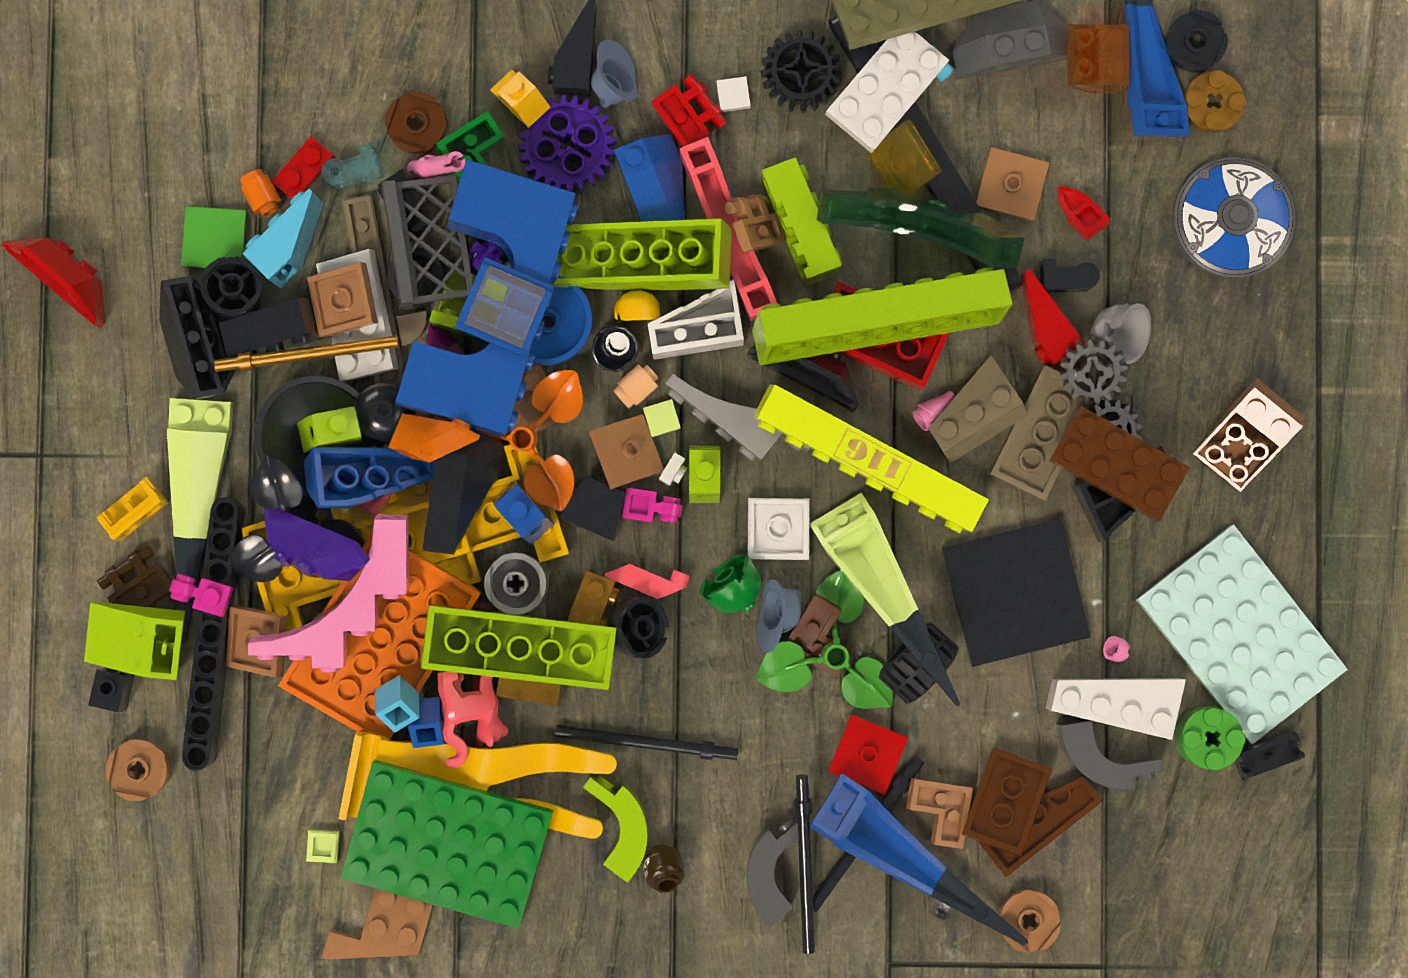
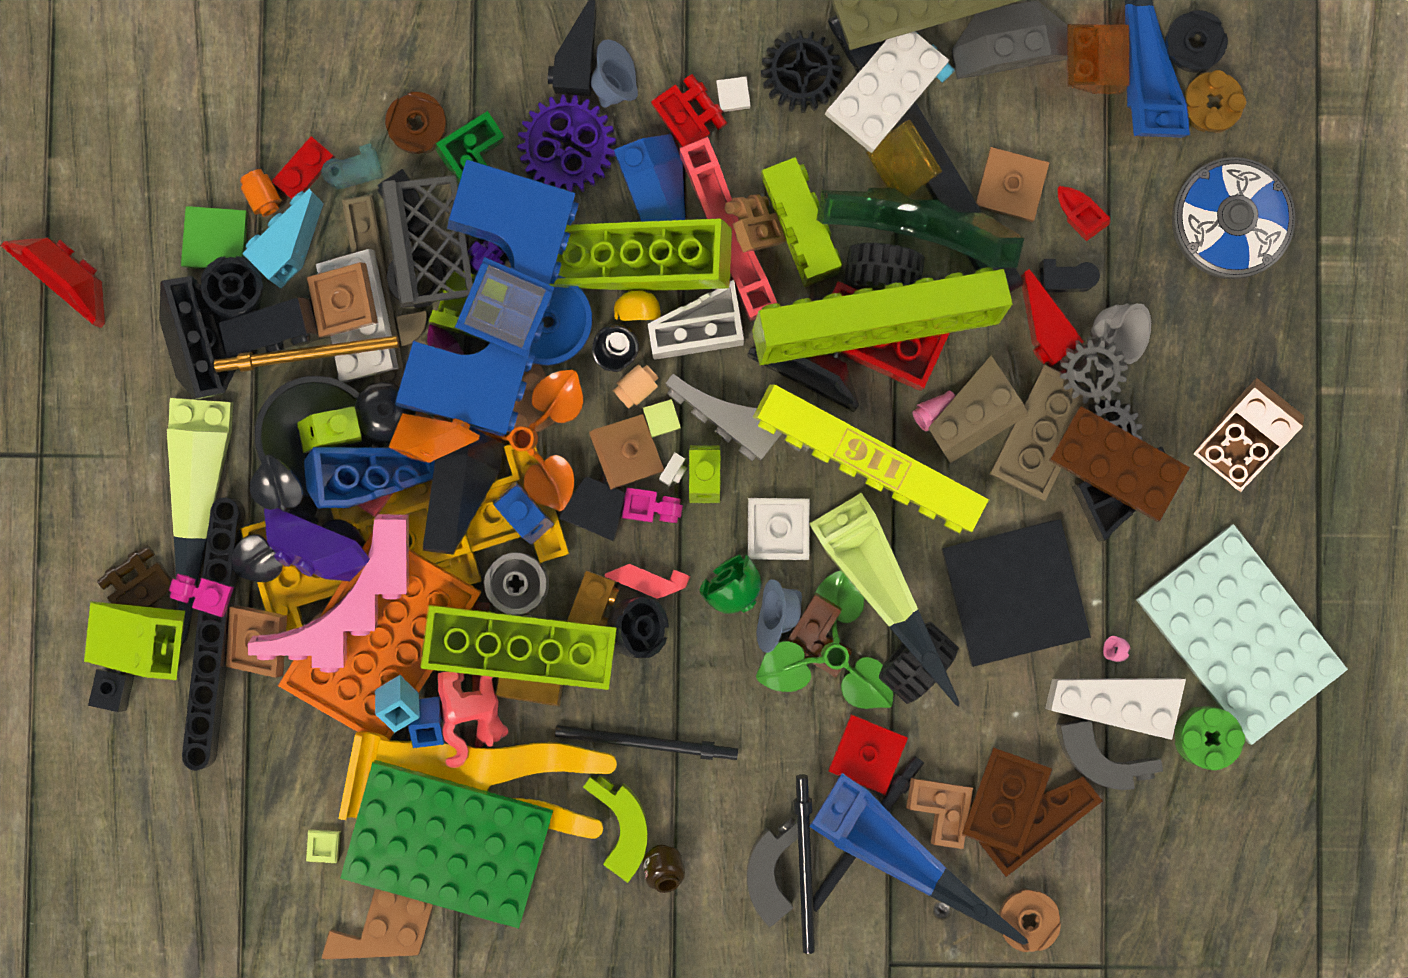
yellow hinge [96,477,169,541] -> none
medium nougat plate [105,739,170,801] -> none
bright pink pin [407,151,465,179] -> none
yellow arch [490,70,550,128] -> none
black hinge [1235,730,1305,780] -> none
none -> black tyre [844,243,925,291]

